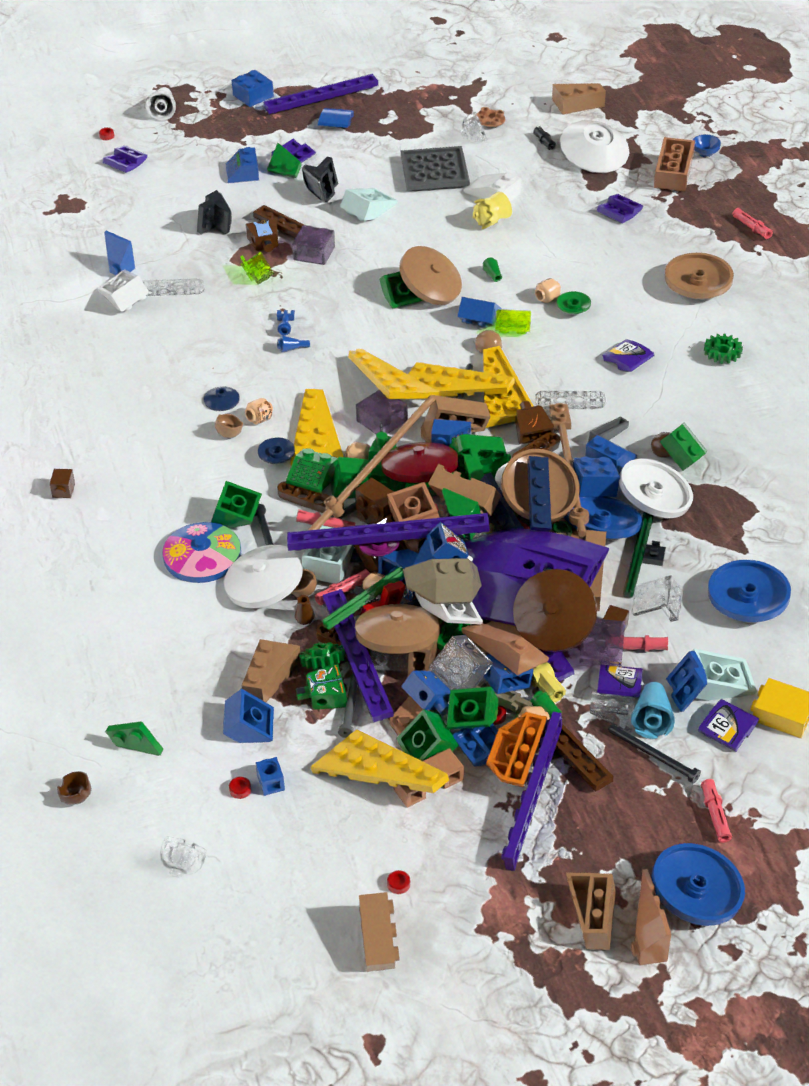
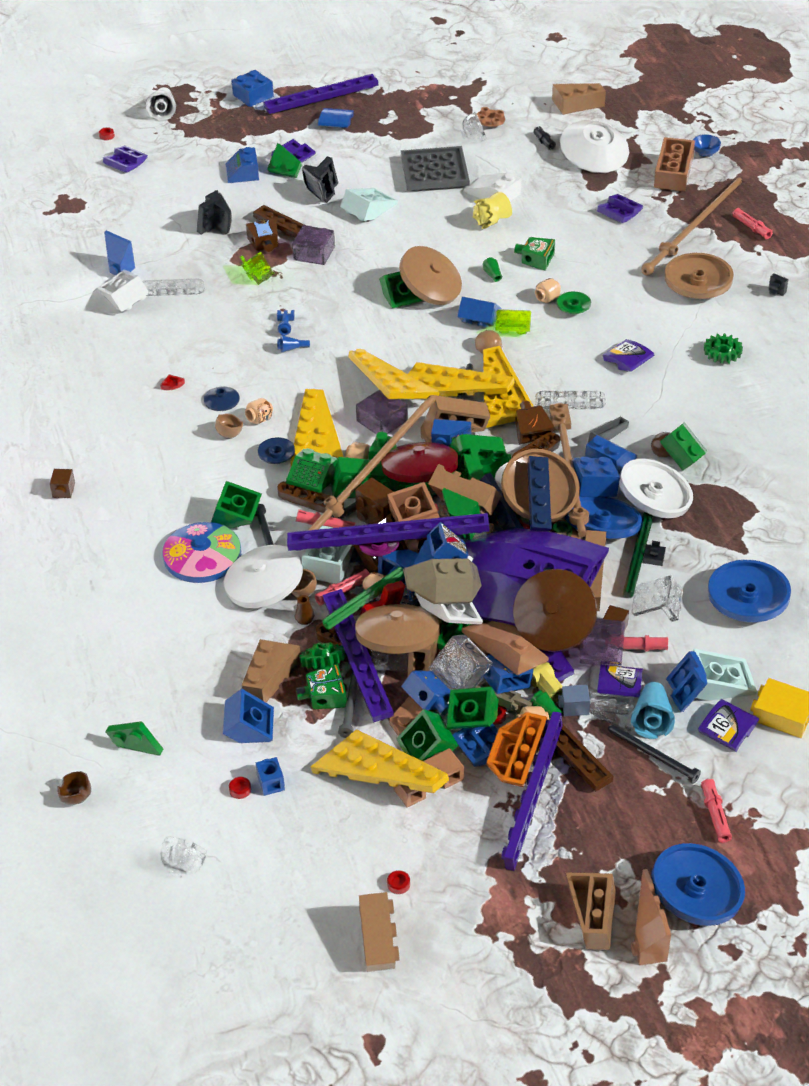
none -> red tile [160,374,185,390]
none -> green torso [514,237,556,271]
none -> sand blue brick [558,685,590,716]
none -> medium nougat bar [641,178,742,276]
none -> black tile [768,273,789,296]

